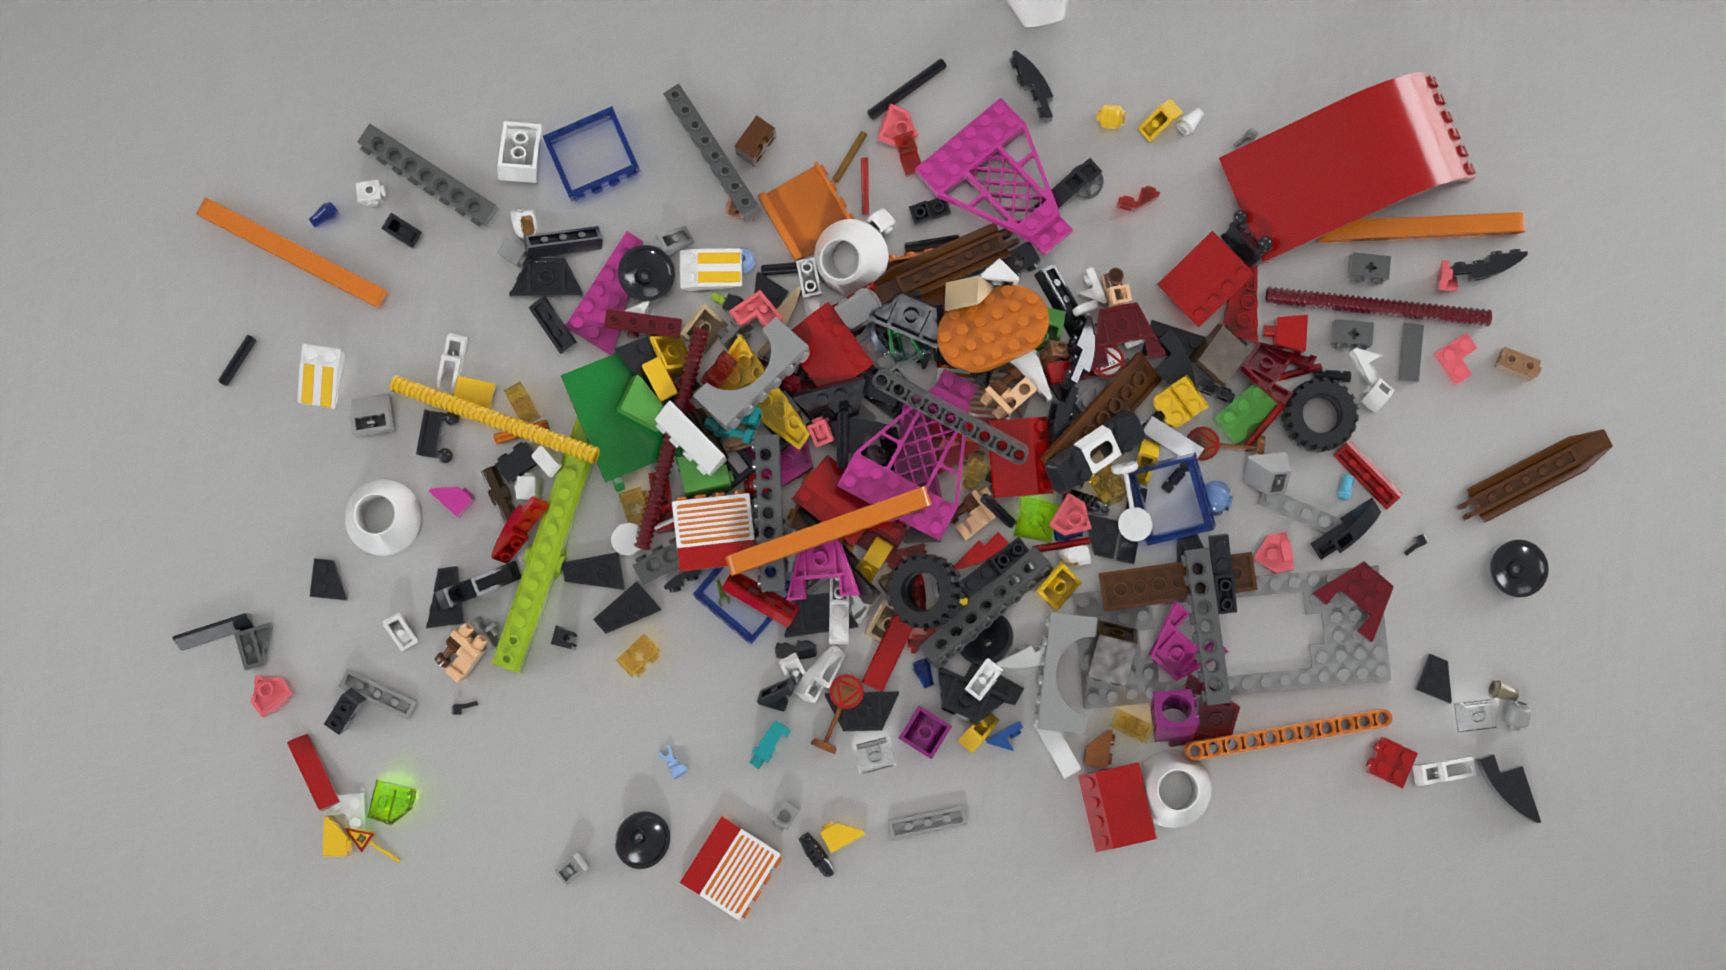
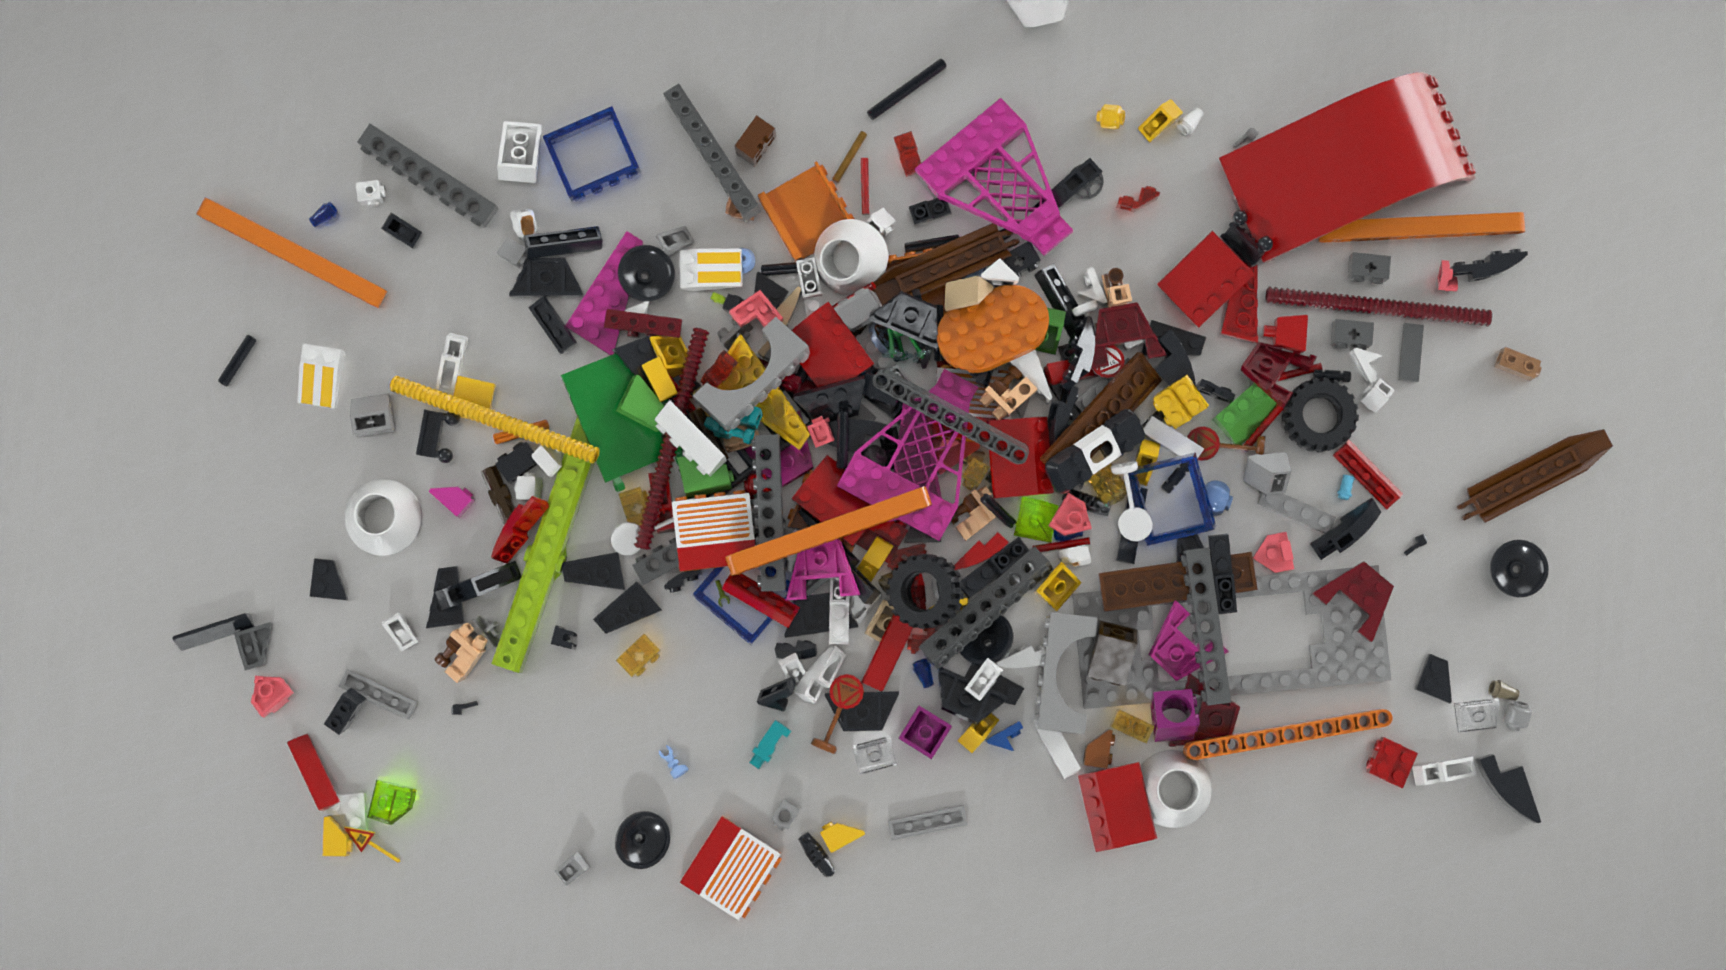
clear yellow brick [503,381,541,424] -> none
tan slope [680,303,728,354] -> none
coral plate [876,104,919,147] -> none
black slope [1010,50,1053,123] -> none
nougat bracket [1040,340,1070,369] -> none
black wing [1088,514,1119,559] -> none
slope [1188,323,1250,388] -> none
coral plate [1434,333,1478,385] -> none

